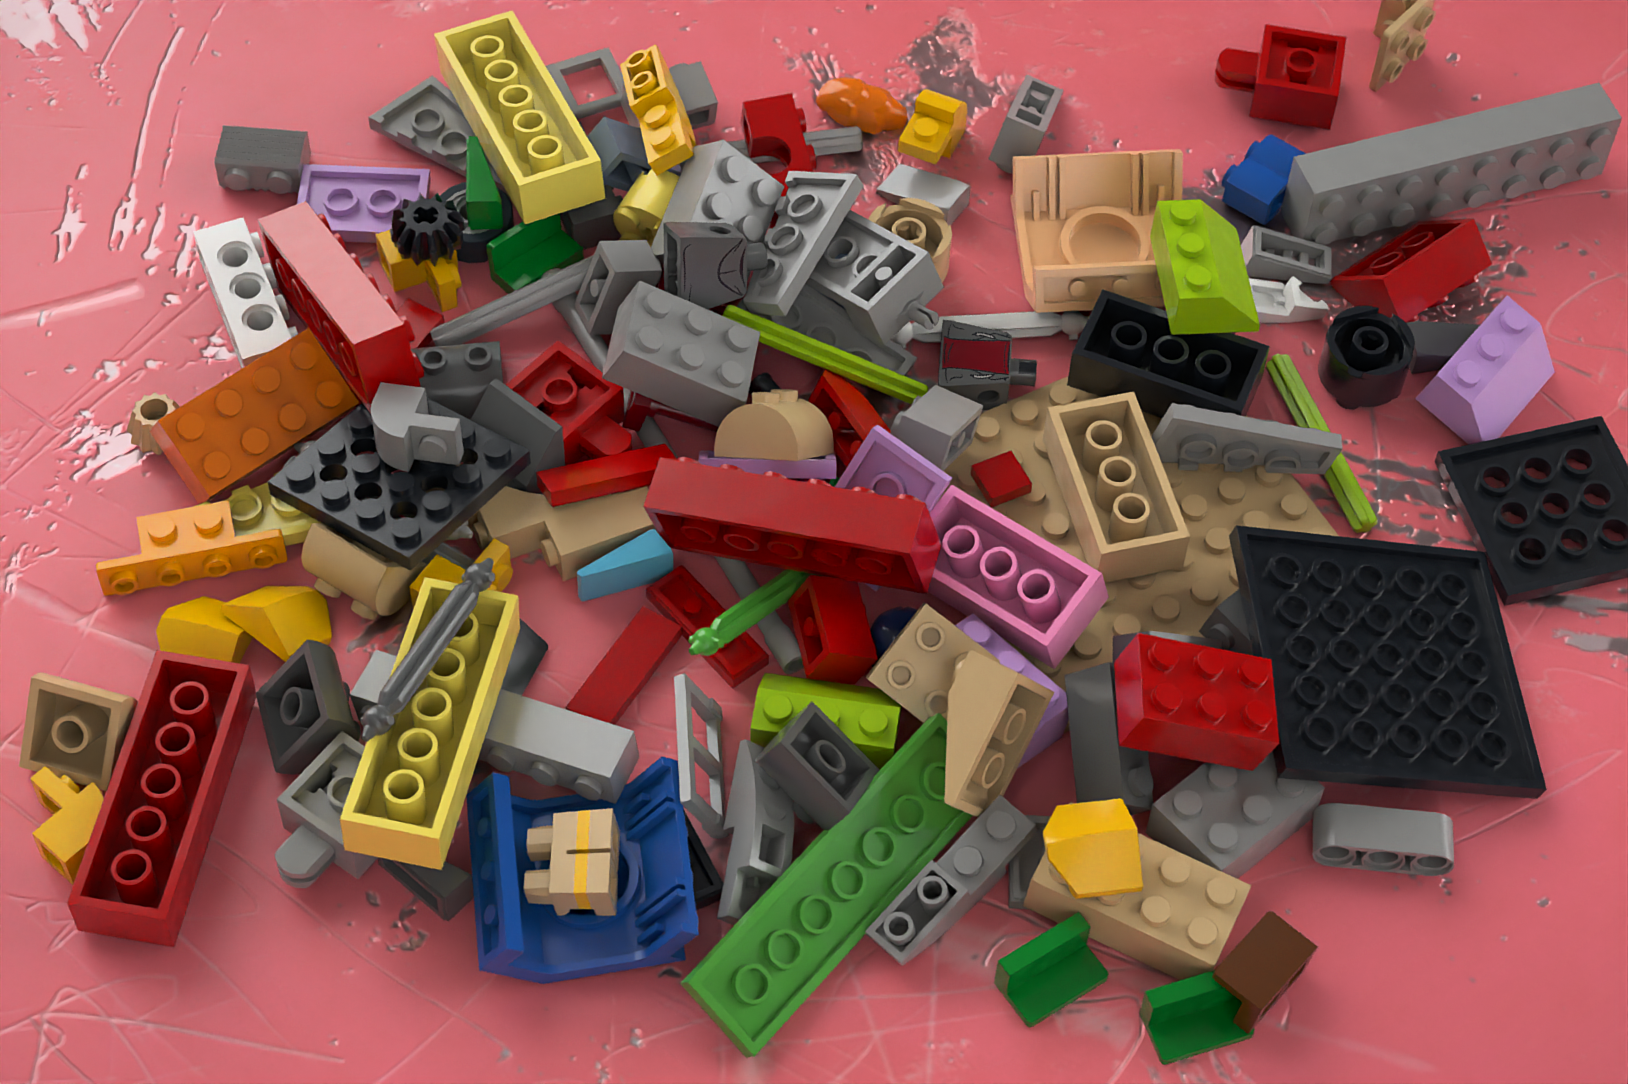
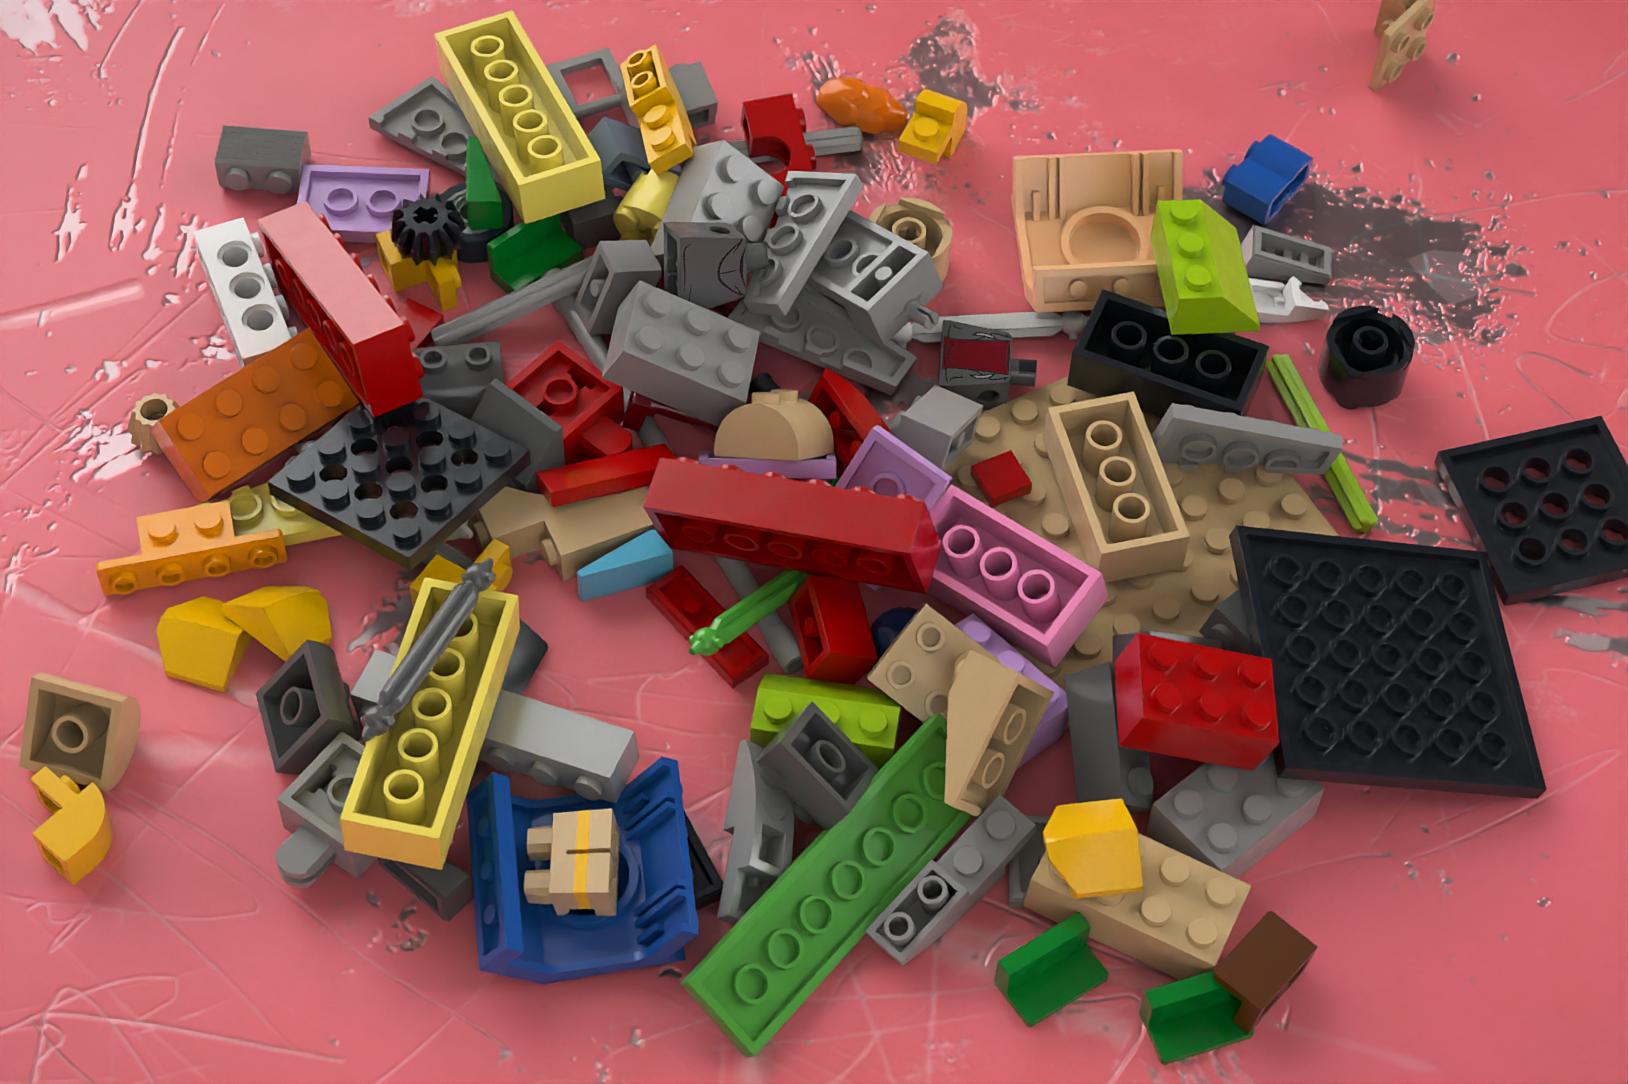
red brick [67,650,256,947] -> none
tan brick [302,523,427,620] -> none
light grey brick [371,382,464,472] -> none
red tile [566,606,682,725] -> none
light grey window [674,673,729,839] -> none
lime axle [722,305,929,405] -> none
light grey slope [876,164,971,226] -> none
light grey slope [988,74,1064,174] -> none
red brick [1215,24,1347,130] -> none
light grey brick [1280,83,1622,245] -> none
light grey beam [1313,803,1454,876] -> none
red slope [1330,219,1492,323] -> none
dark grey slope [1406,321,1480,374] -> none
lavender slope [1415,295,1555,445] -> none

